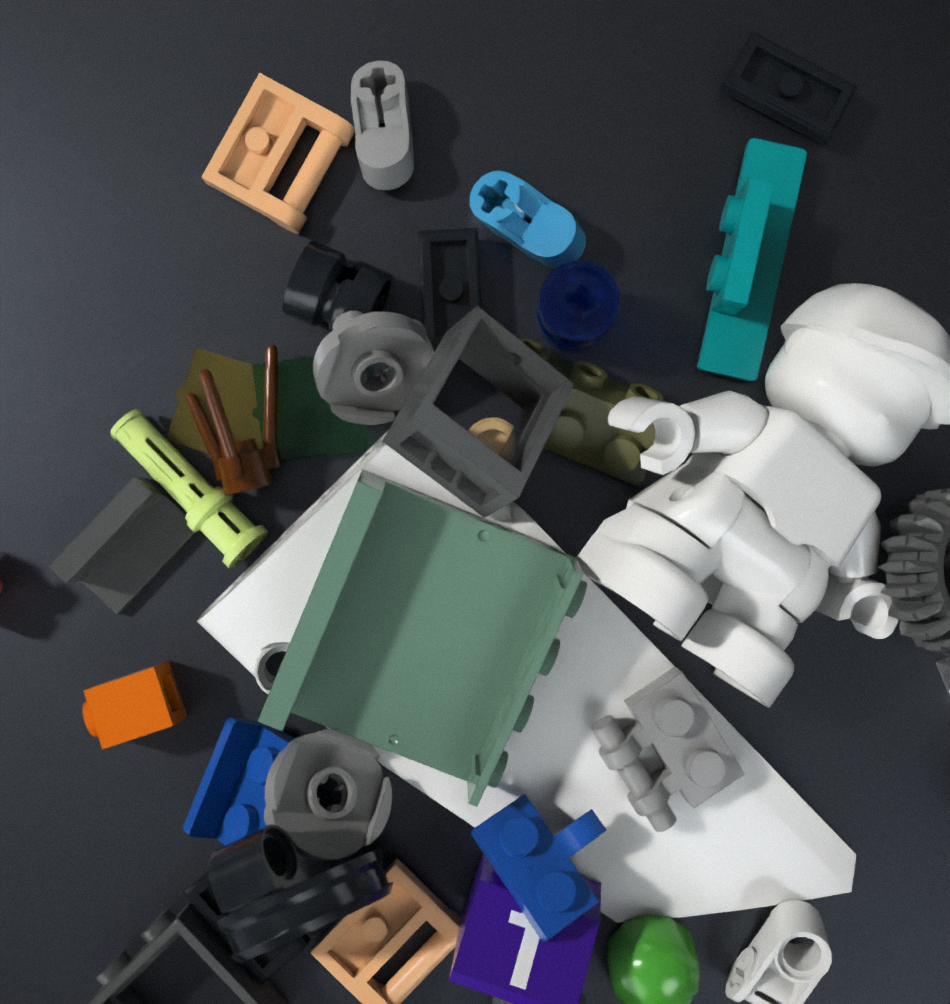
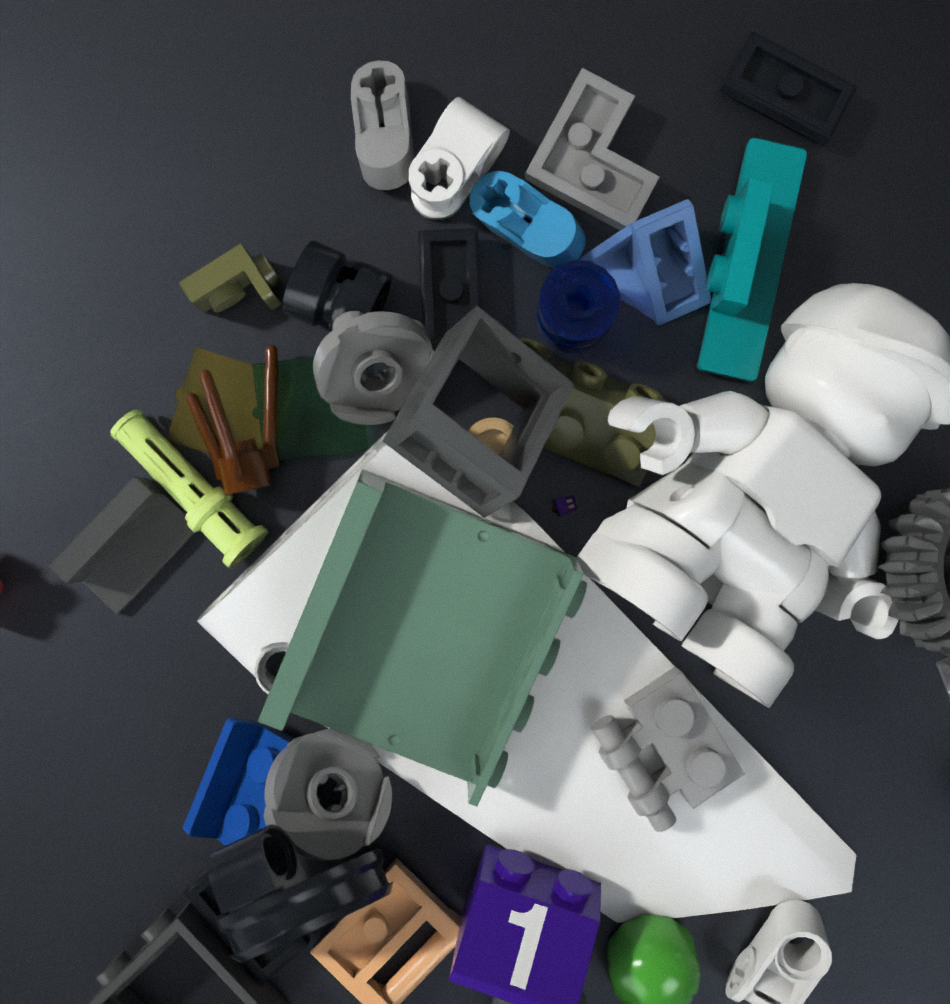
orange brick [82,661,187,750] -> none
light nougat plate [201,73,355,234] -> none
blue plate [471,794,607,943] -> none
none -> olive bracket [178,243,283,313]
none -> white piece [409,97,510,220]
none -> light grey plate [524,68,660,230]
none -> dark purple piece [552,495,578,517]
none -> medium blue slope [567,199,711,326]

